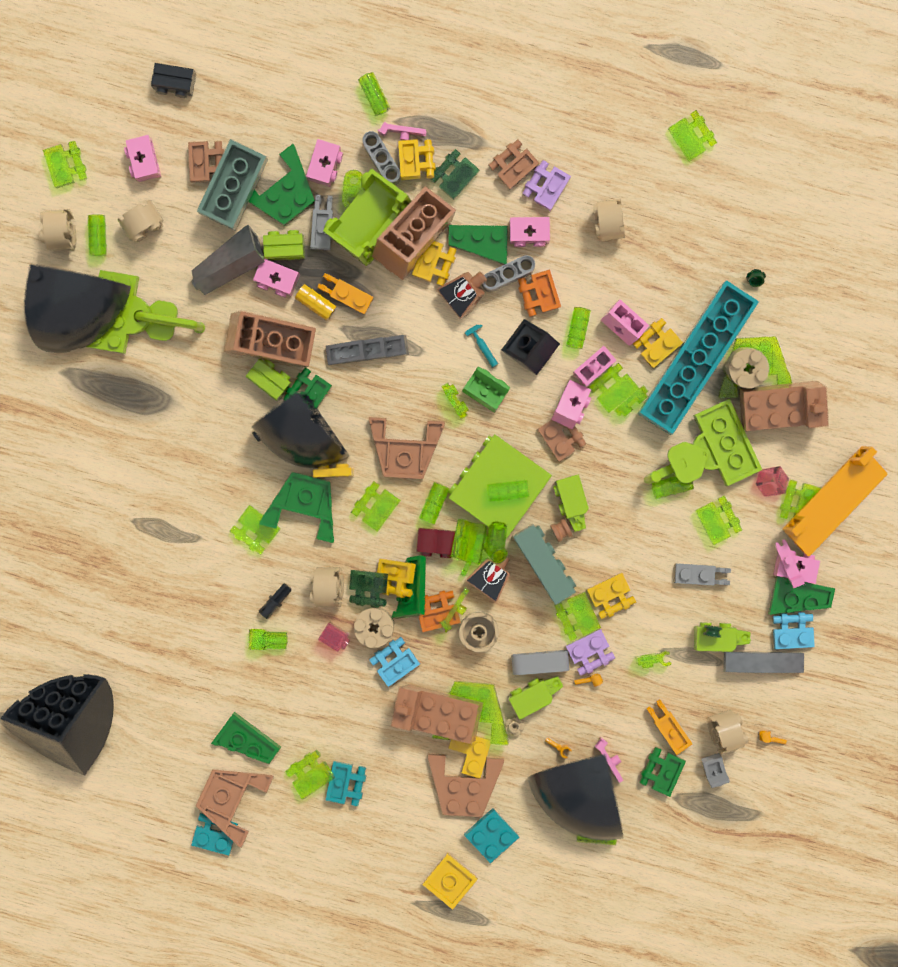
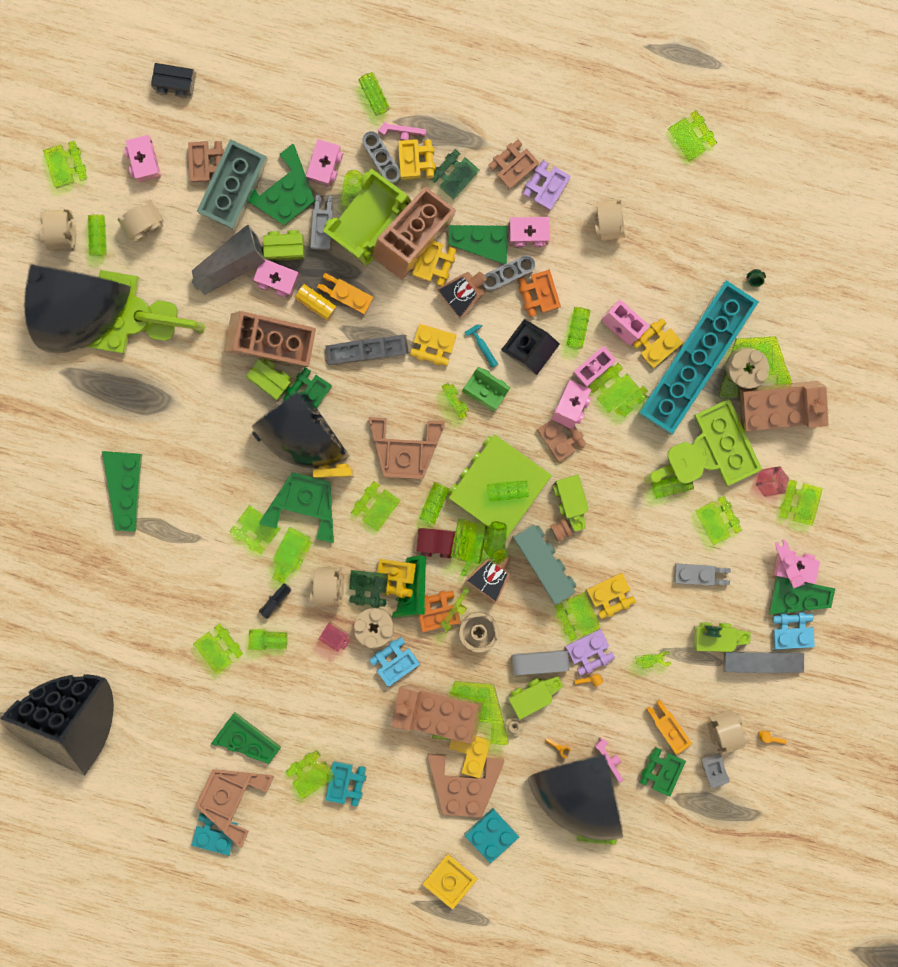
light orange bracket [782,446,887,556] -> none
none -> green wing [102,451,142,532]
none -> clear neon green plate [193,623,243,675]
none -> clear neon green hinge [273,526,313,583]
none -> yellow plate [410,324,457,366]

